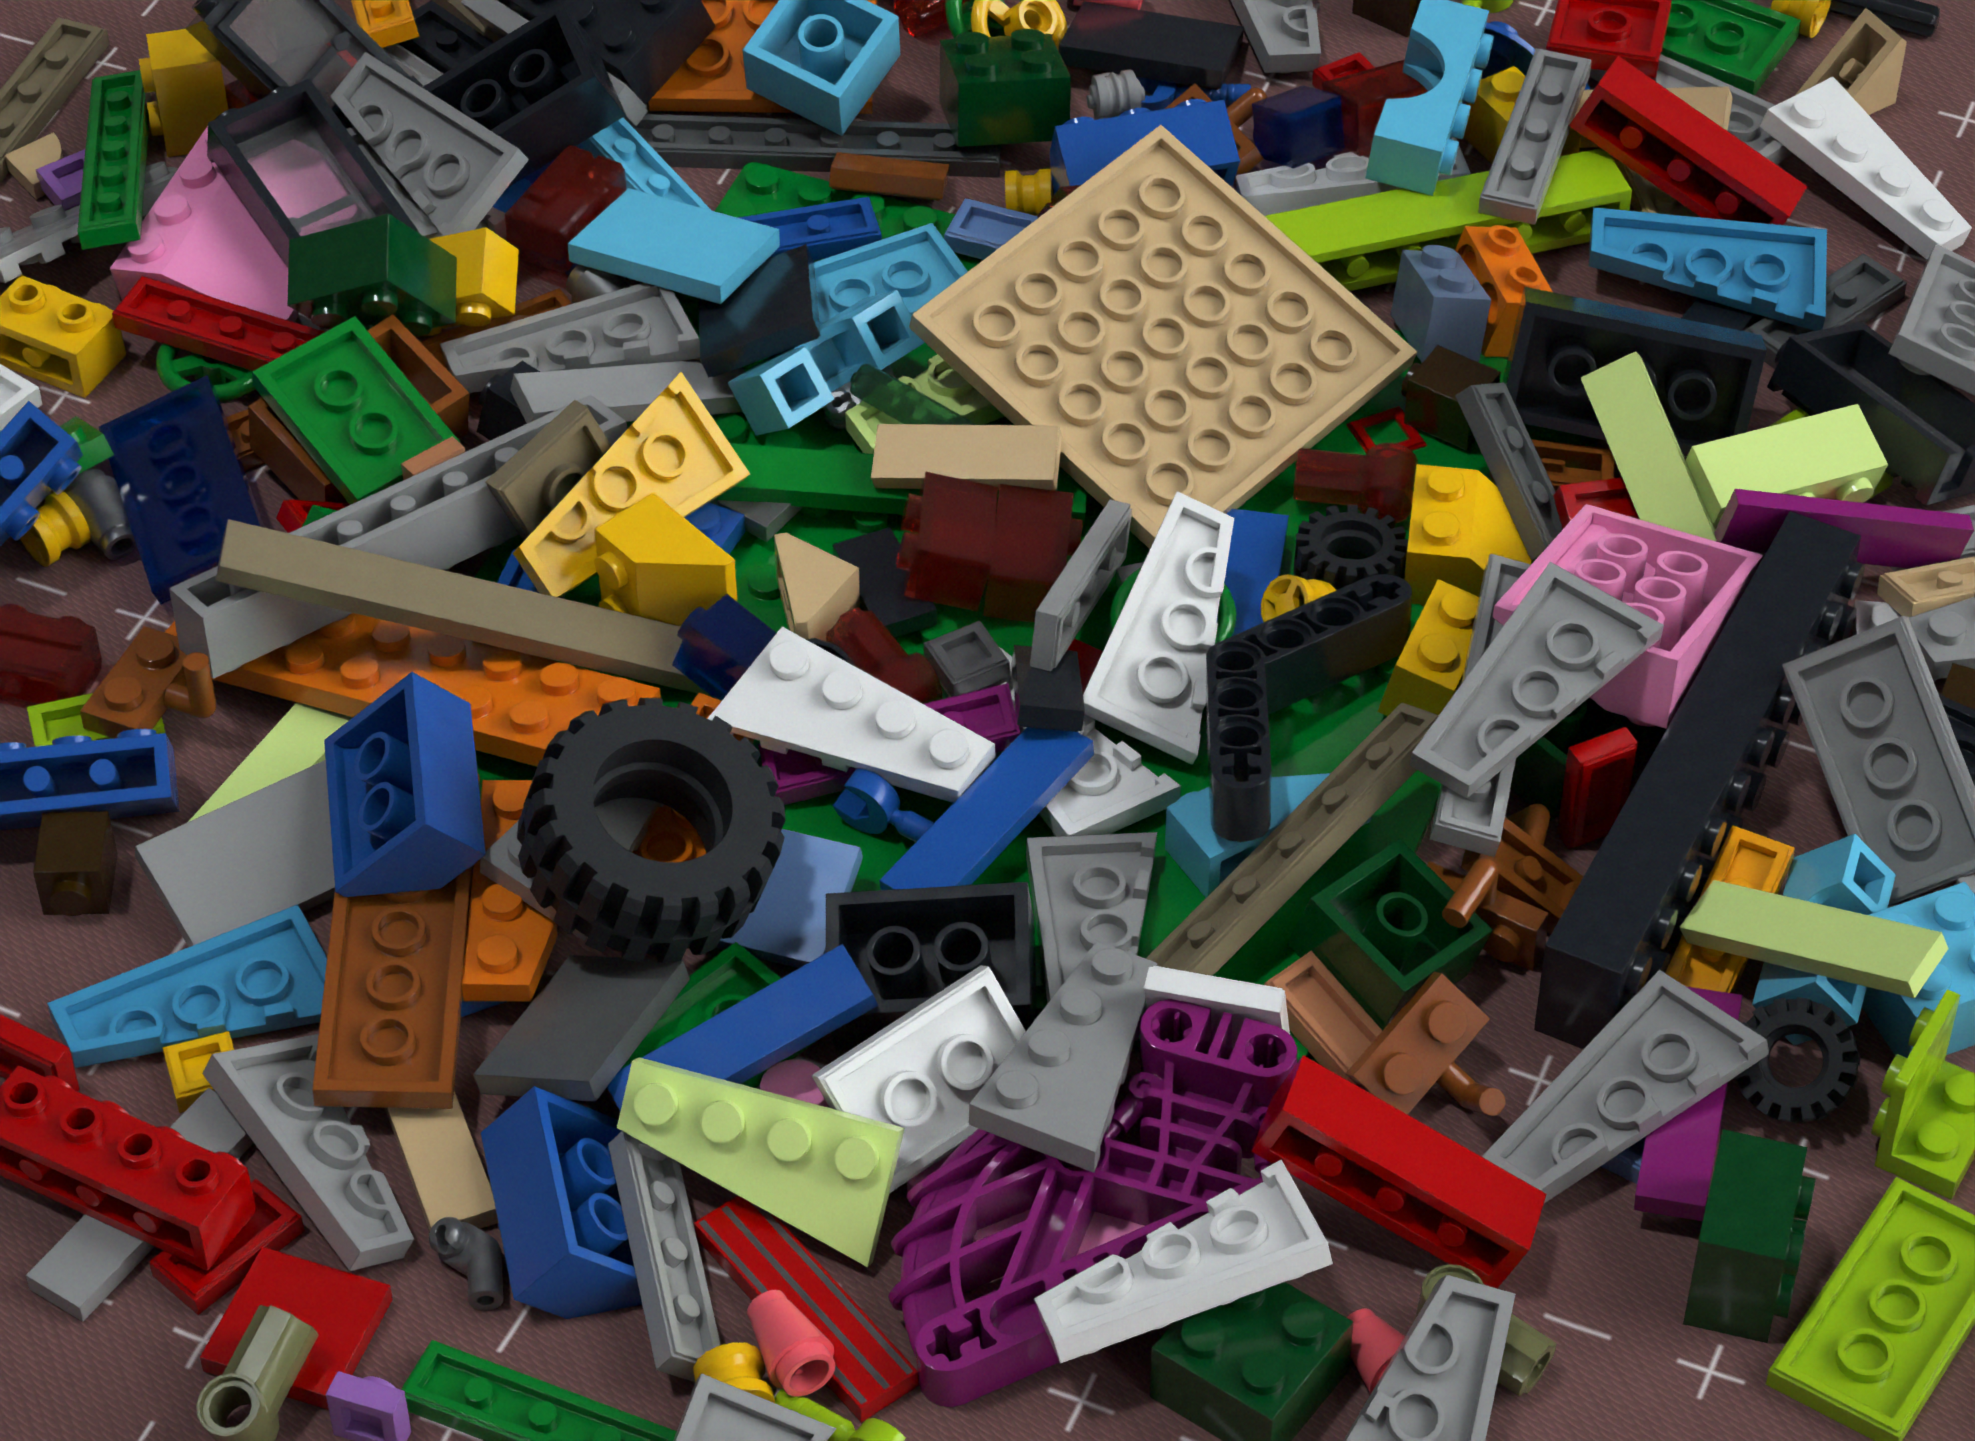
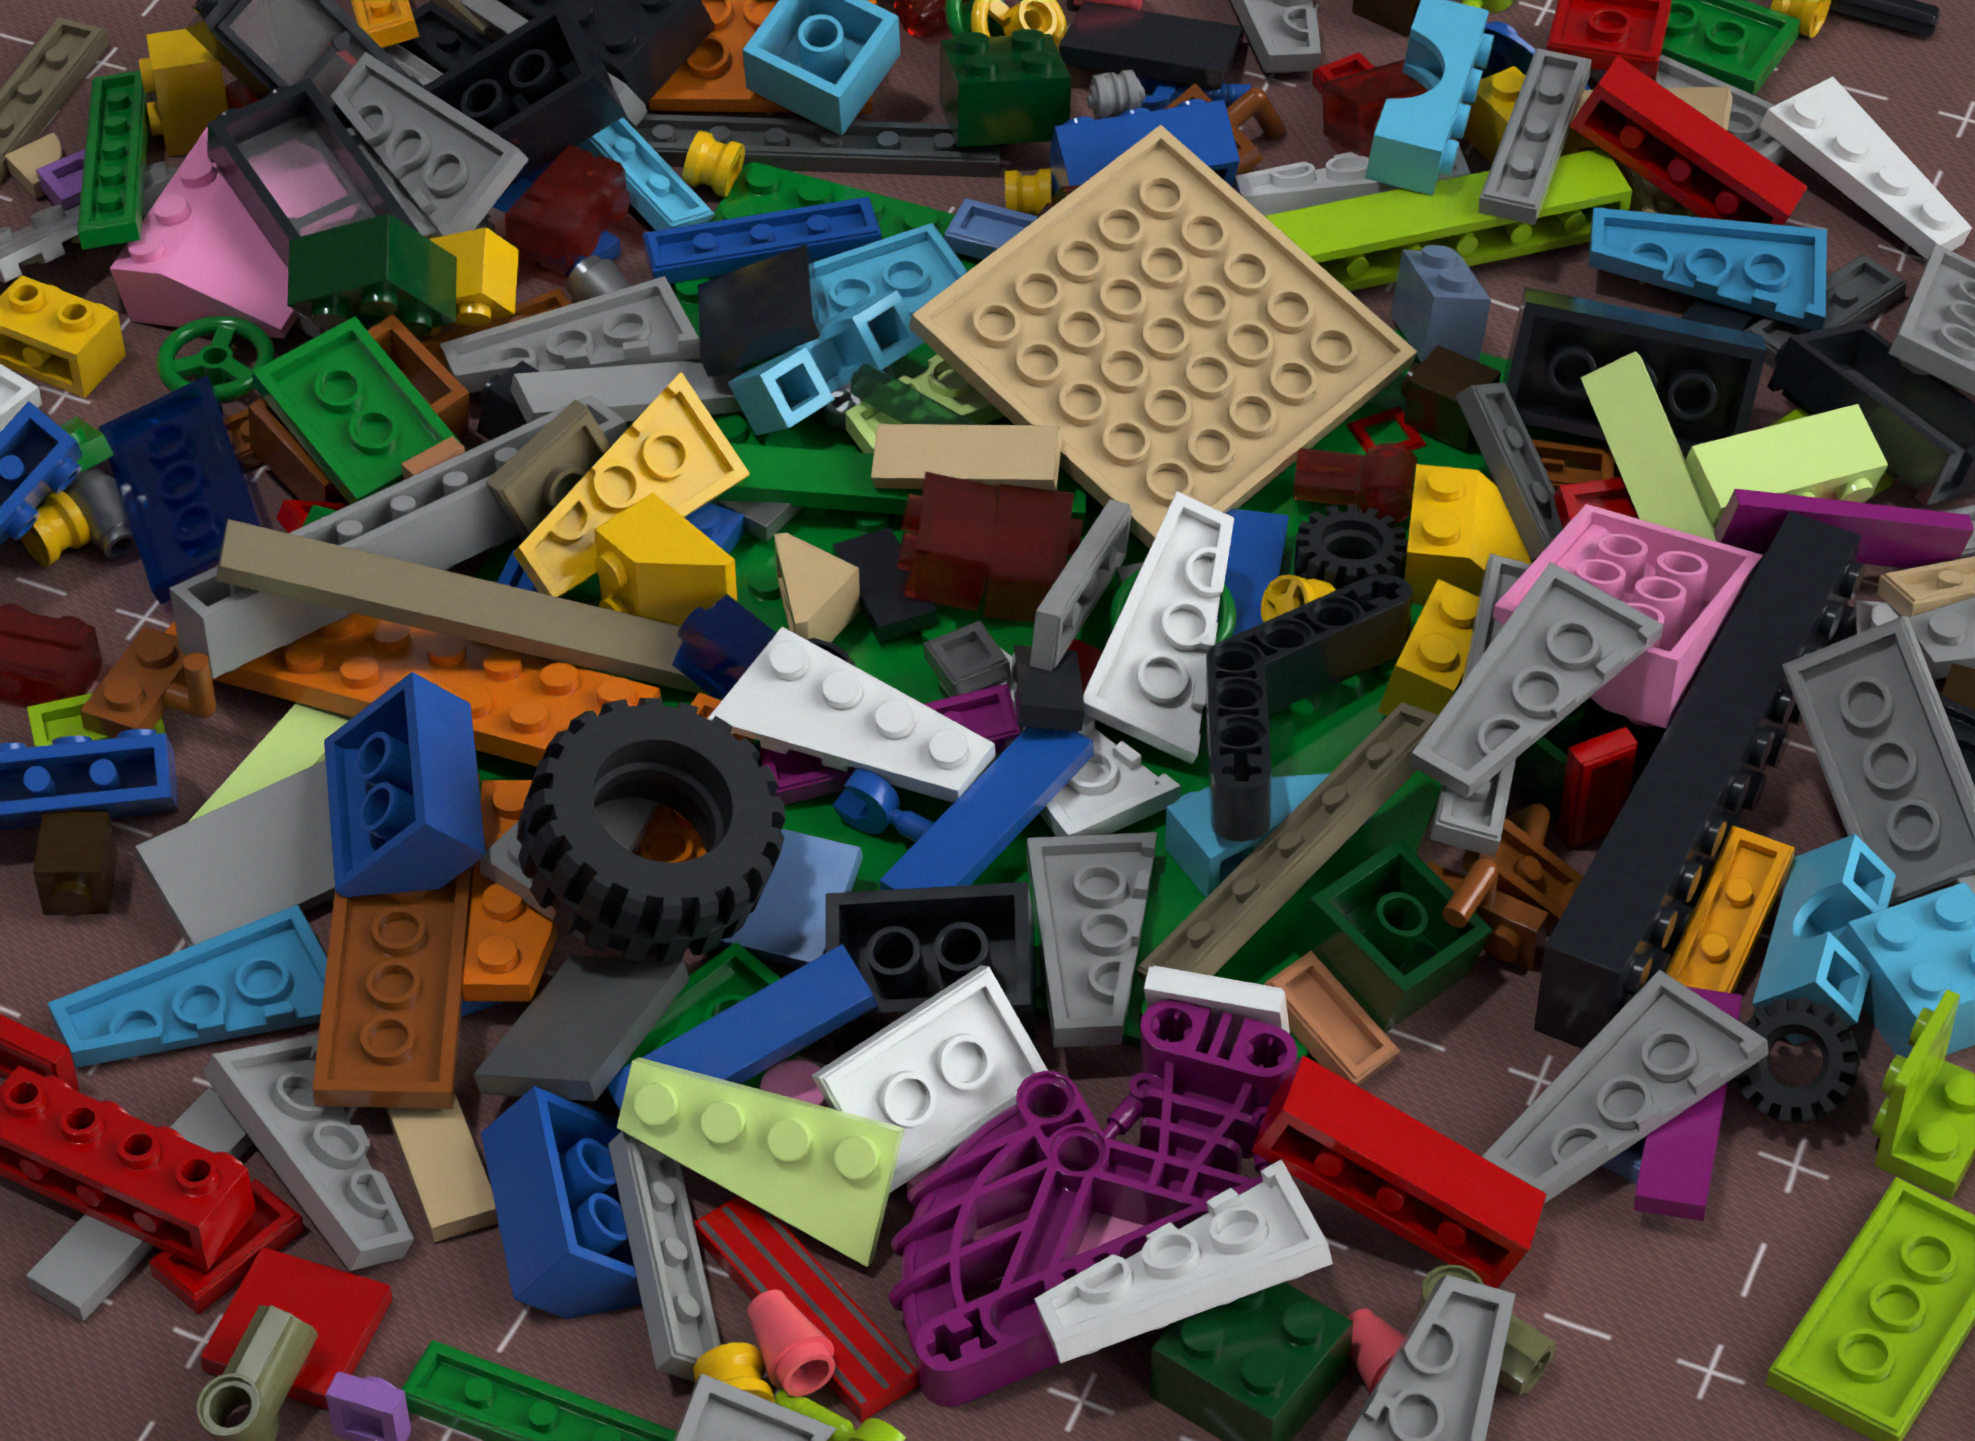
red tile [112,276,325,371] -> none
yellow tile [163,1031,234,1113] -> none
flat silver arm [429,1217,503,1311] -> none
medium azure tile [568,188,780,304] -> none
clear red piece [826,607,943,704] -> none
dark orange tile [829,152,949,201] -> none
light grey wing [969,941,1158,1173] -> none
clear blue brick [1252,85,1345,168] -> none
dark orange plate [1345,972,1506,1116] -> none
orange brick [1455,225,1553,357] -> none
yellowish green tile [1680,880,1949,998] -> none
dark green brick [1683,1129,1816,1343] -> none
tan slope [1795,8,1907,115] -> none
none -> yellow wheel [682,130,745,197]

